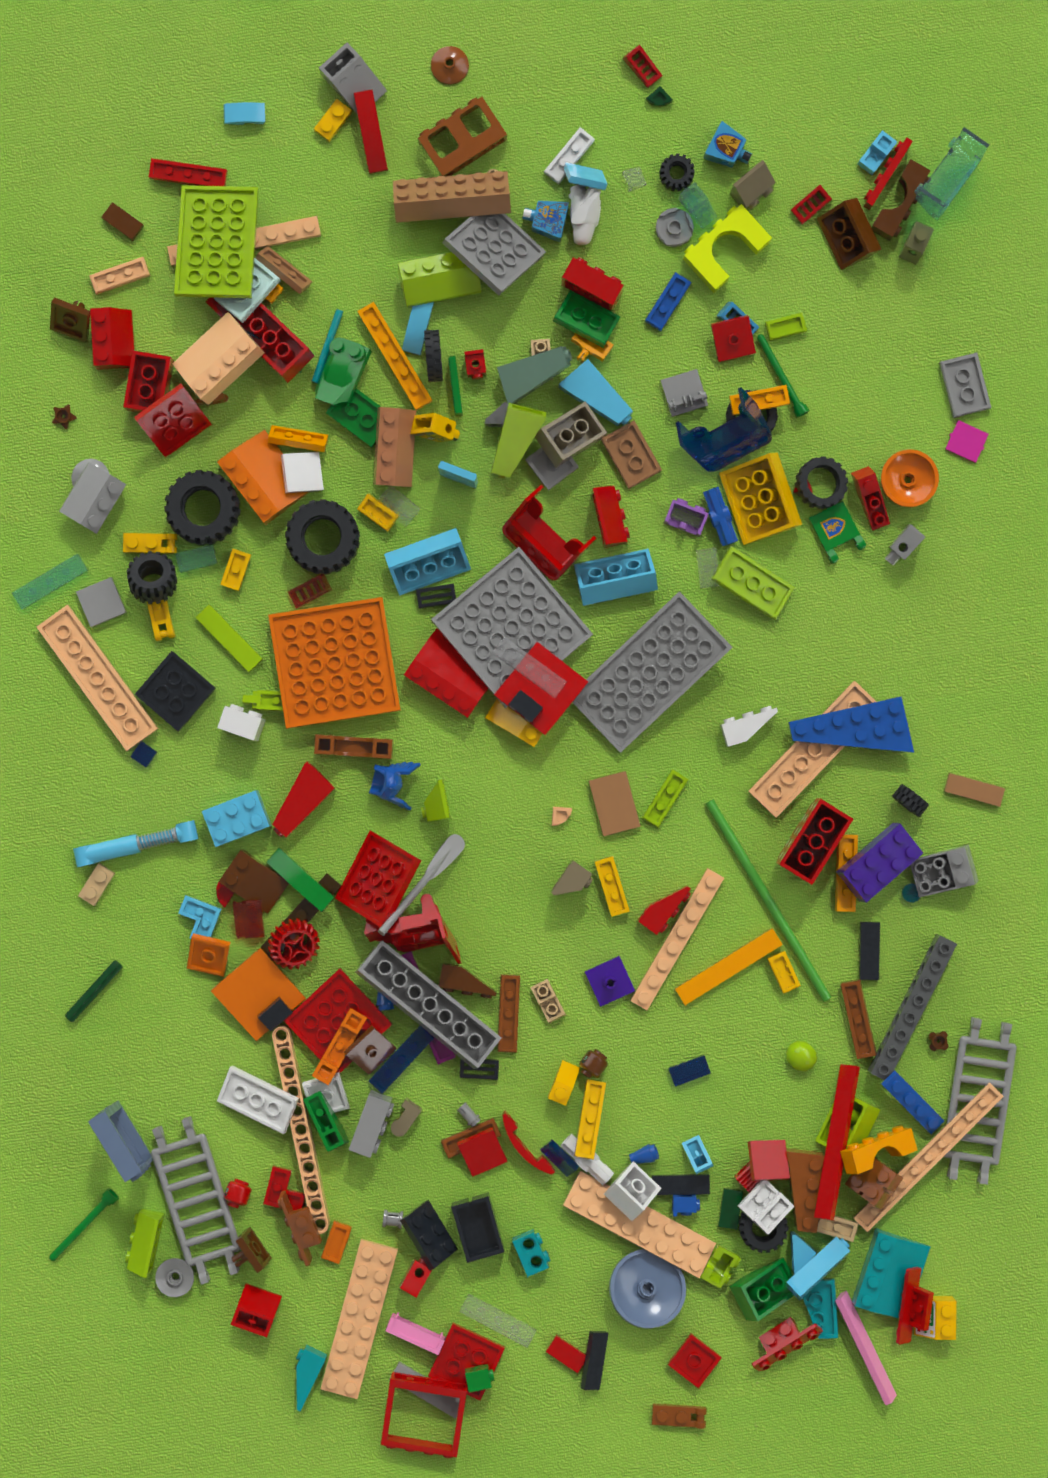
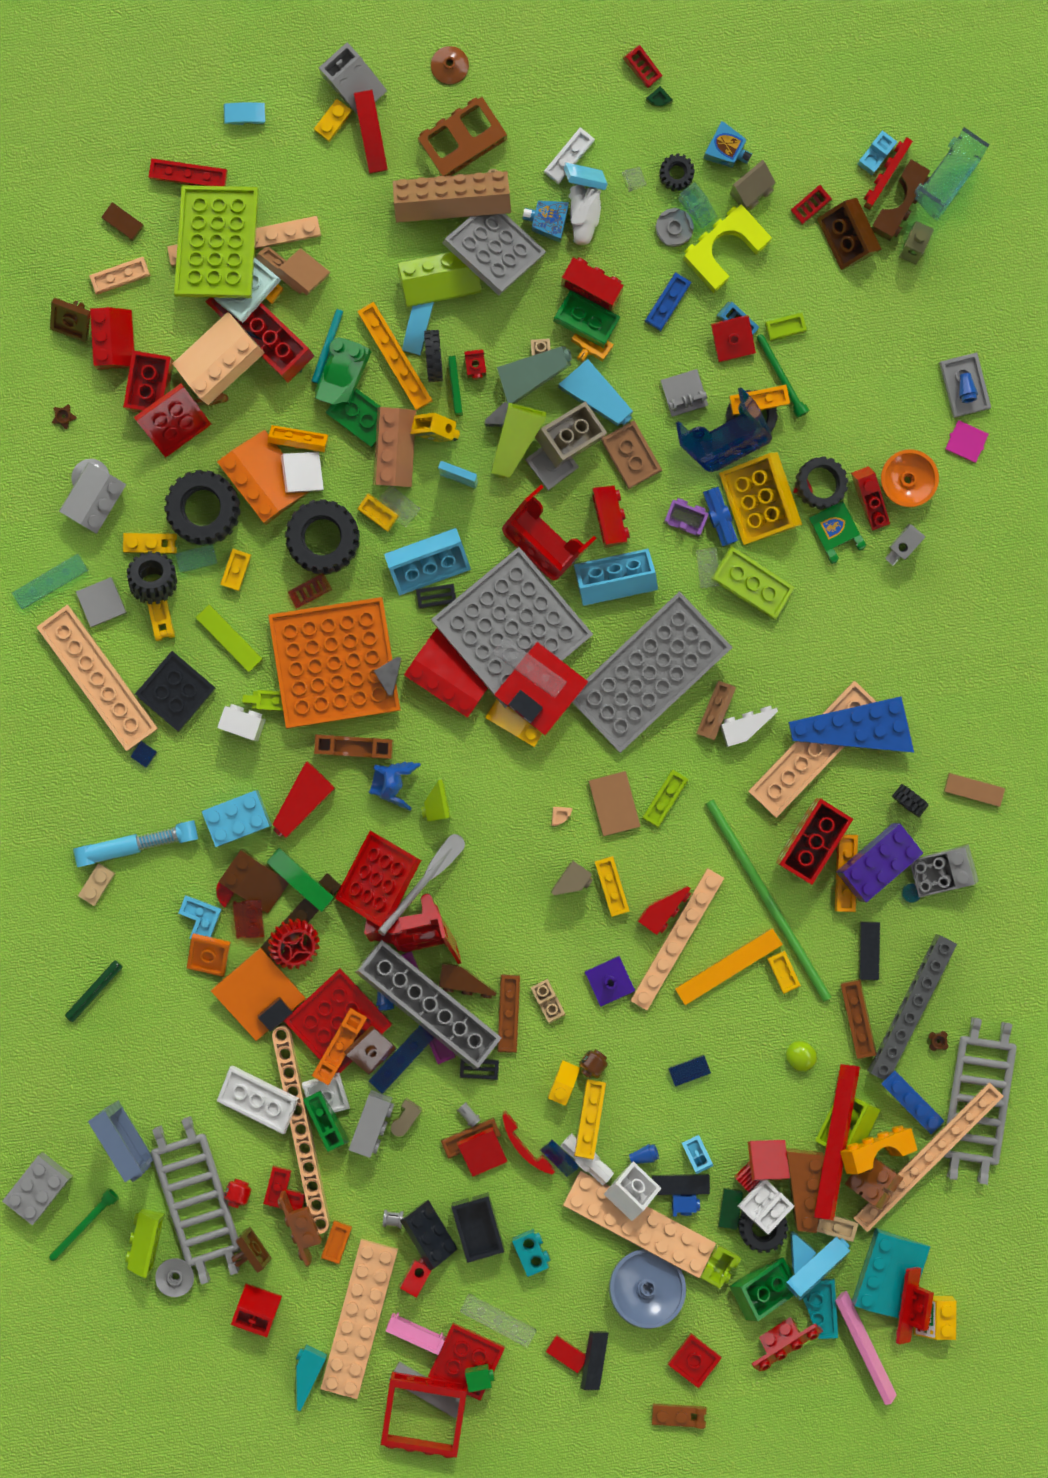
none -> light grey brick [2,1152,73,1225]
none -> medium nougat tile [277,248,330,295]
none -> flat silver slope [374,657,401,697]
none -> medium nougat plate [696,681,736,740]
none -> blue cone [959,373,978,403]

